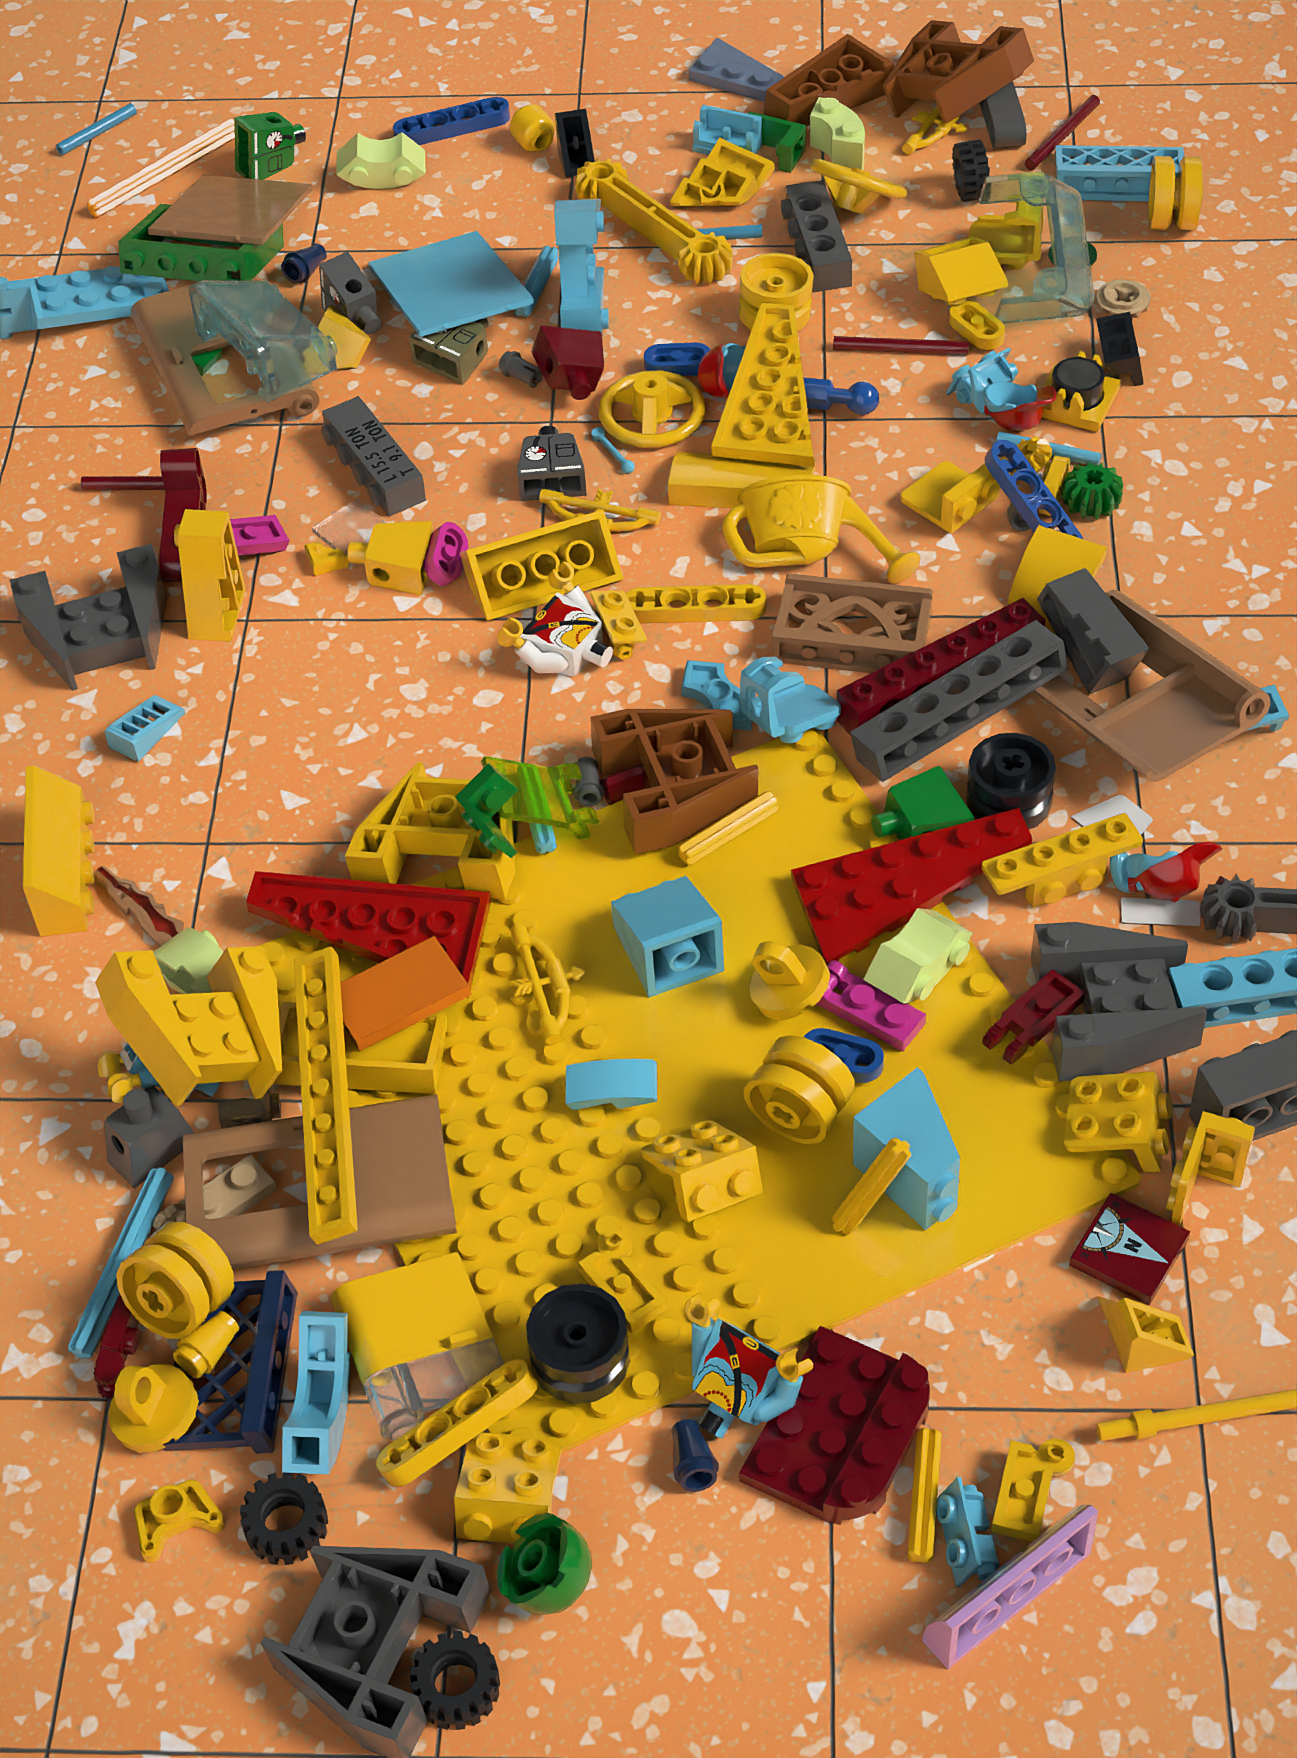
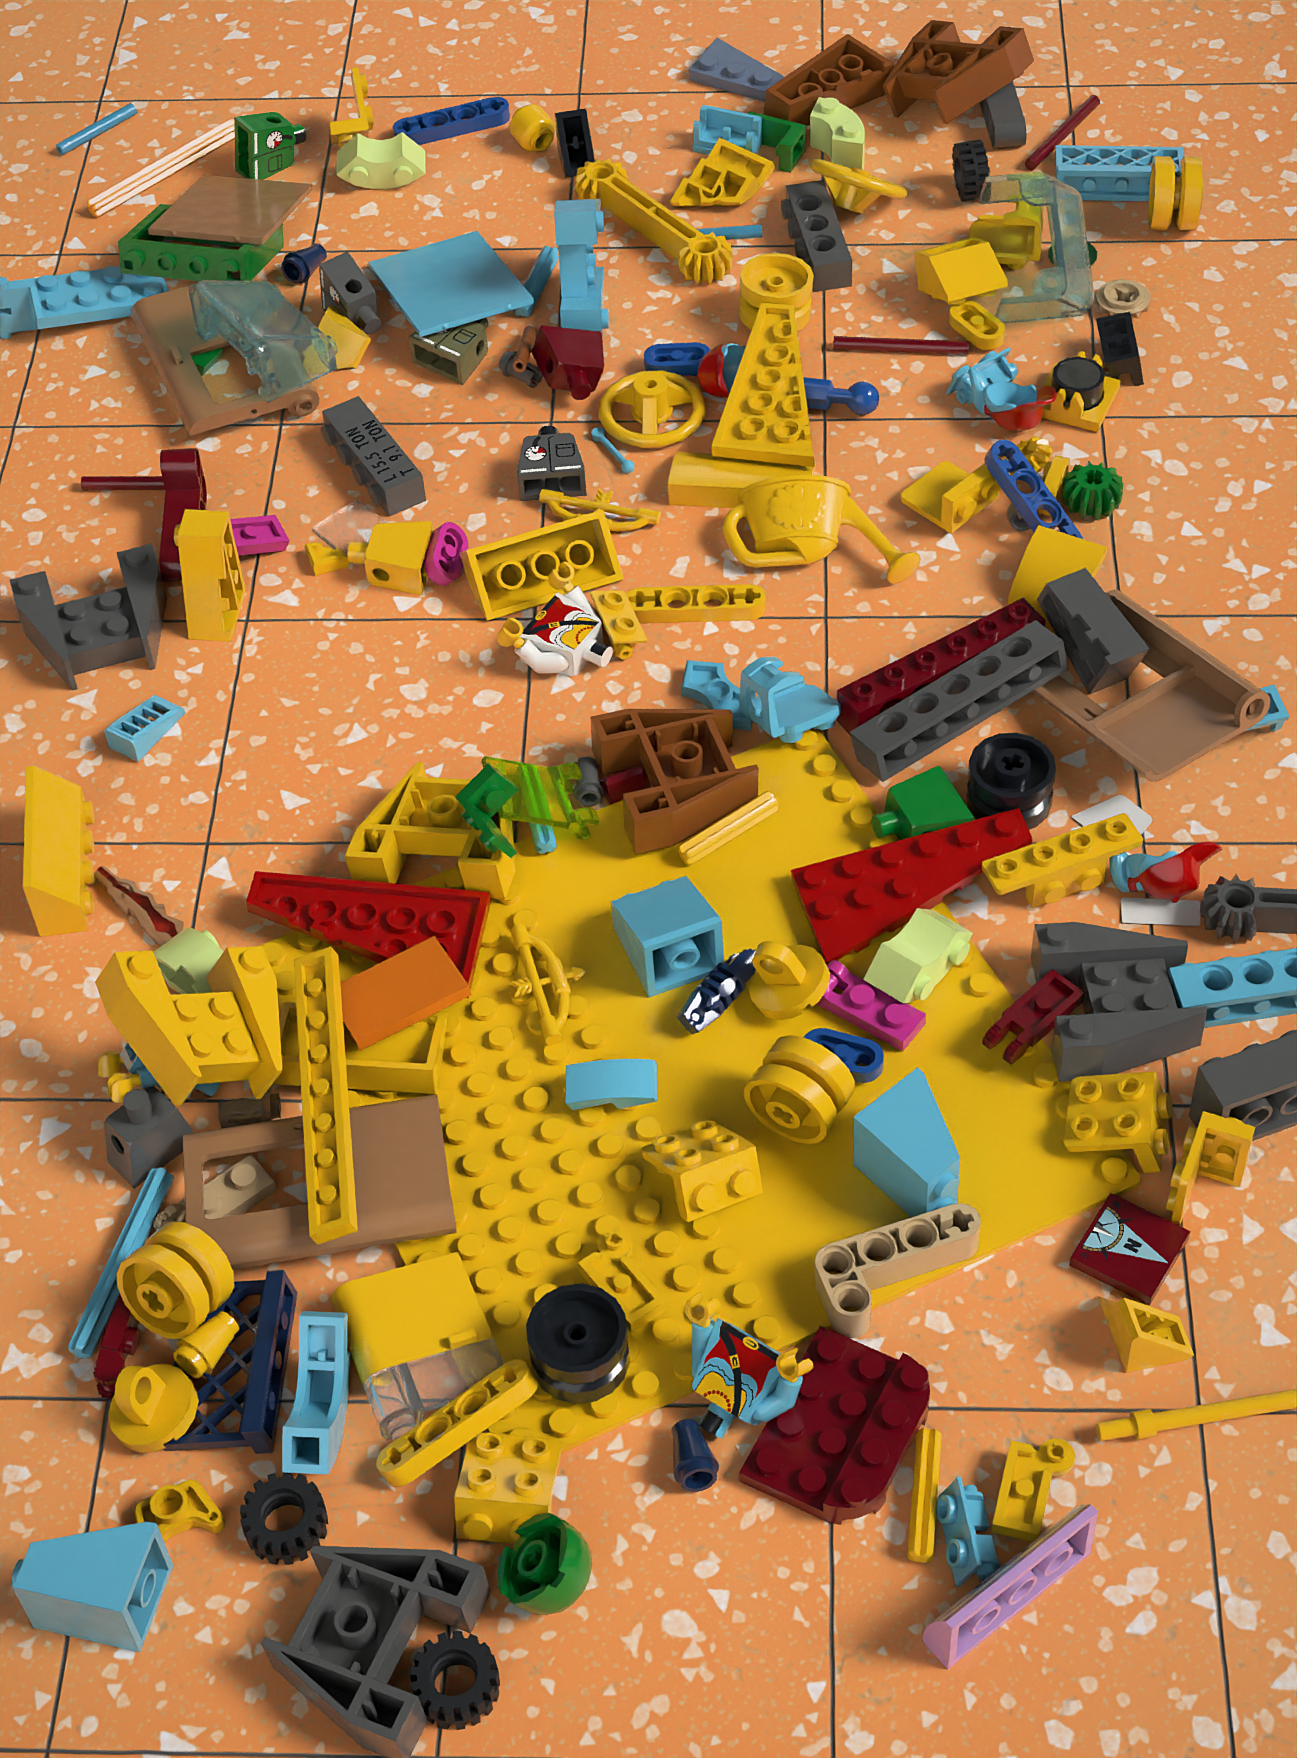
medium nougat fence [772,574,933,673] -> none
yellow axle [832,1138,911,1235] -> none
yellow piece [902,107,967,155] -> none
medium azure bar [996,431,1102,465] -> none
none -> medium azure slope [11,1521,174,1653]
none -> yellow bracket [329,67,374,148]
none -> dark orange piece [512,326,537,373]
none -> dark blue hinge [677,948,756,1035]
none -> tan beam [815,1203,981,1338]

